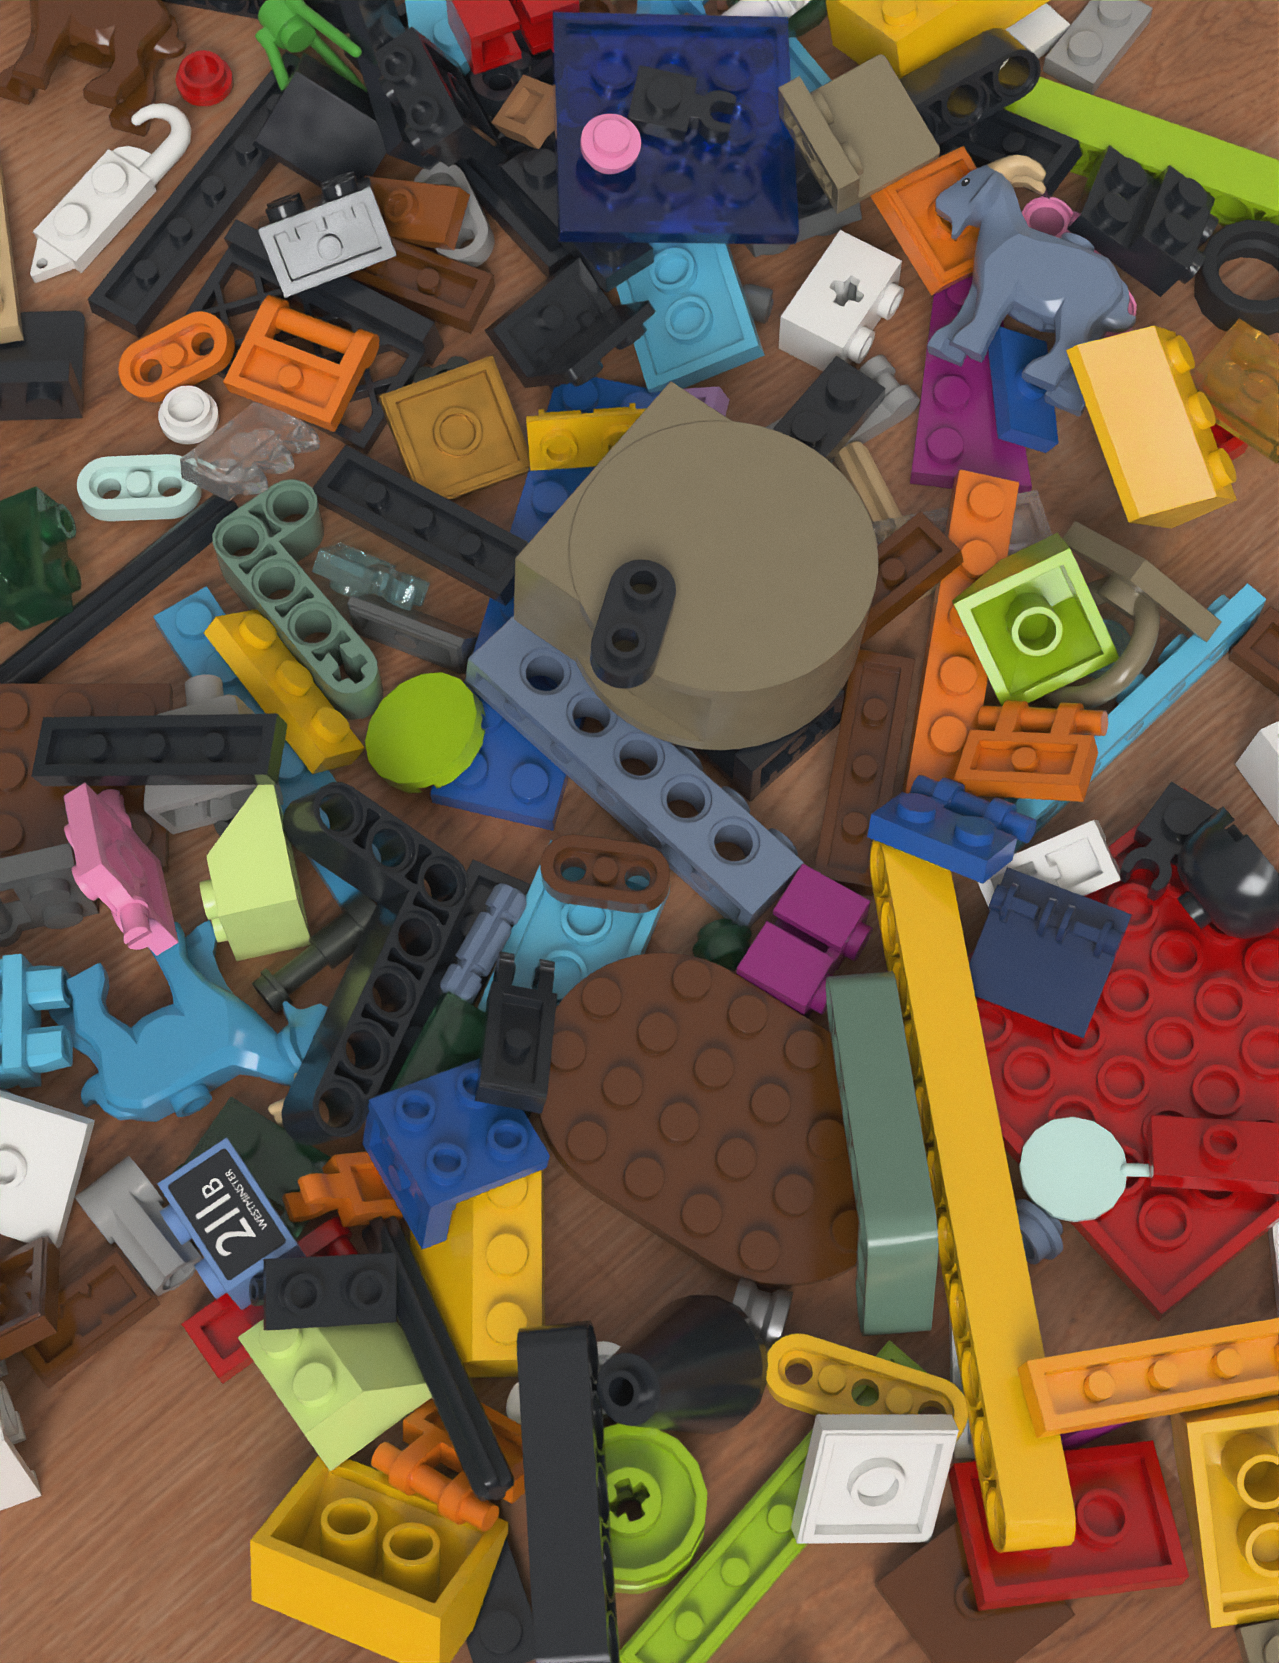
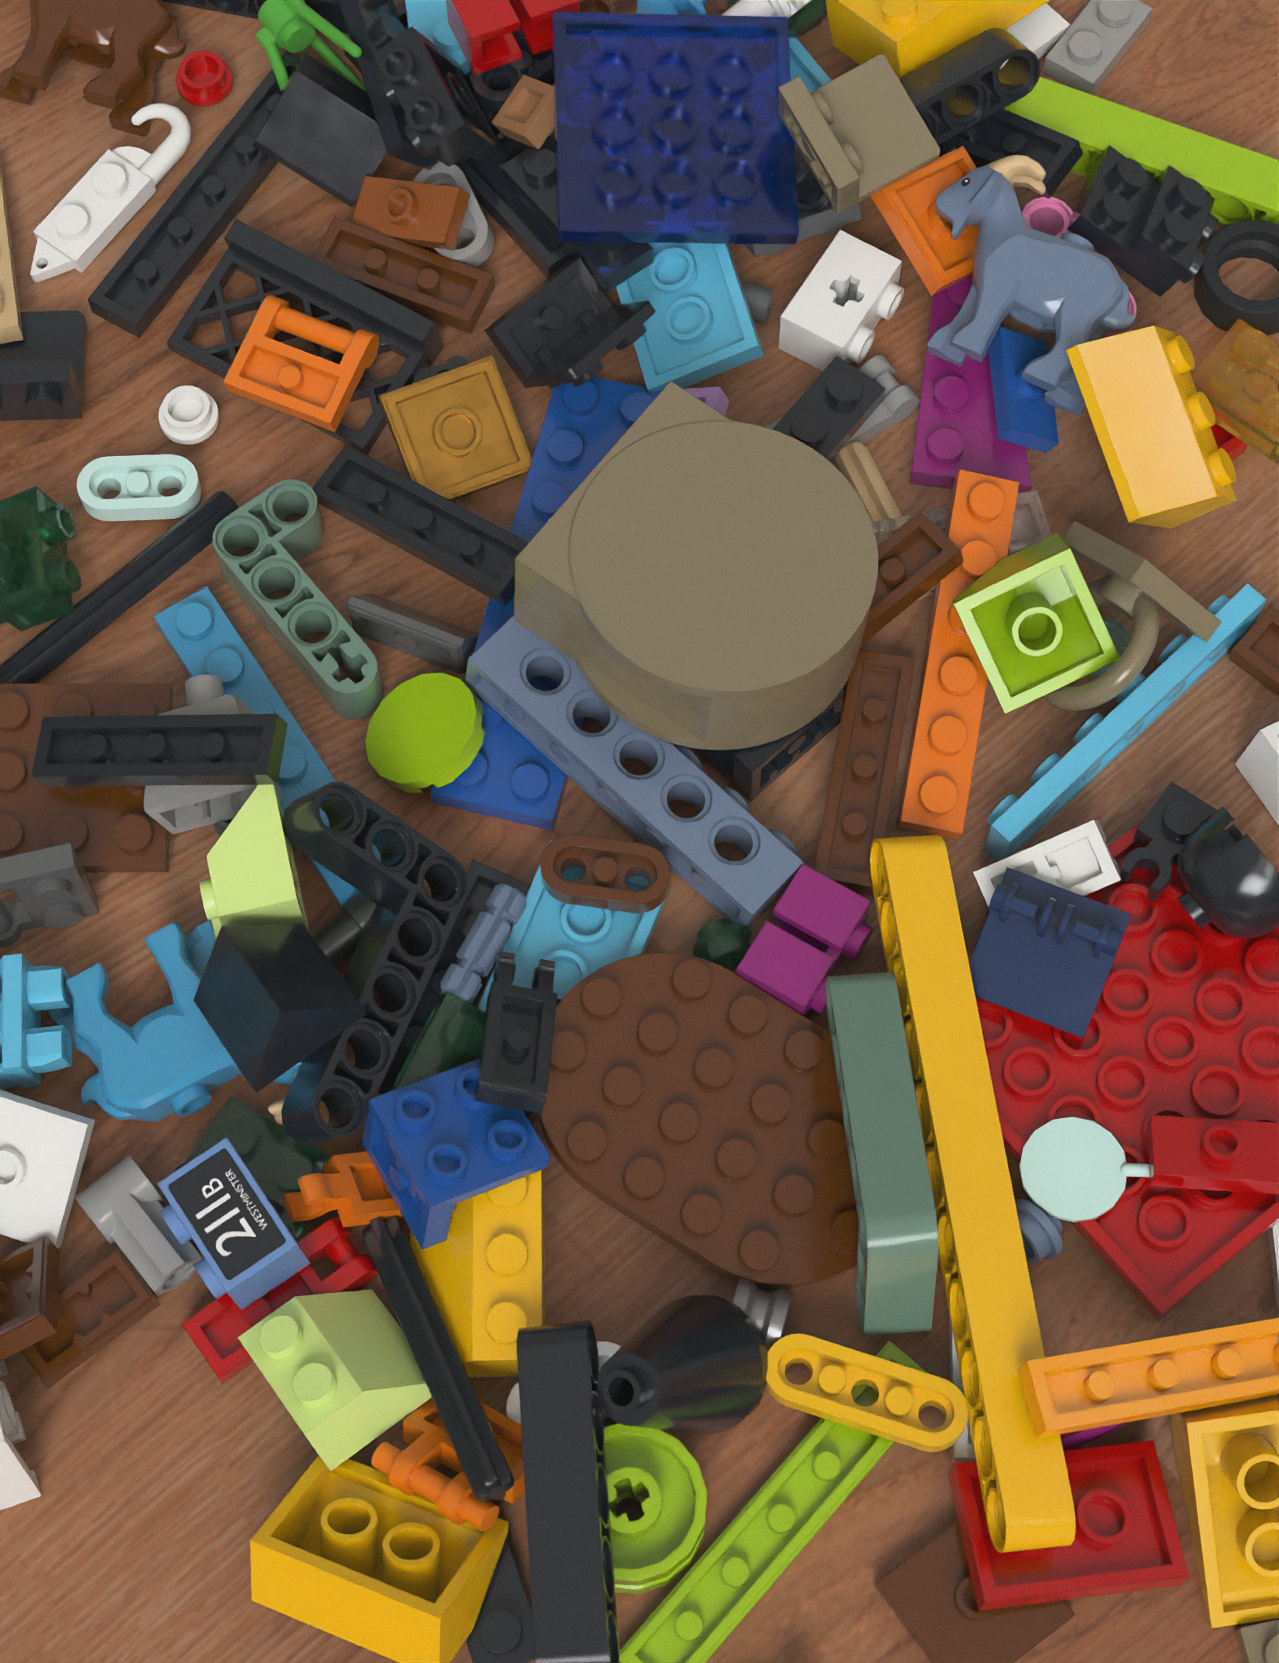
bright pink plate [64,783,178,956] -> none
orange plate [118,311,235,403] -> none
clear plate [180,402,320,501] -> none
yellow plate [204,609,365,774] -> none
black hinge [249,1252,397,1331] -> none
bracket [258,171,397,298] -> none
clear light blue plate [312,543,430,610] -> none
yellow hinge [526,403,647,471] -> none
bright pink plate [580,114,641,174] -> none
black plate [590,559,676,689] -> none
black plate [628,65,737,143] -> none
white plate [791,1414,959,1544] -> none
blue plate [867,775,1037,884] -> none
orange plate [954,700,1108,802] -> none
none -> black slope [193,923,368,1093]

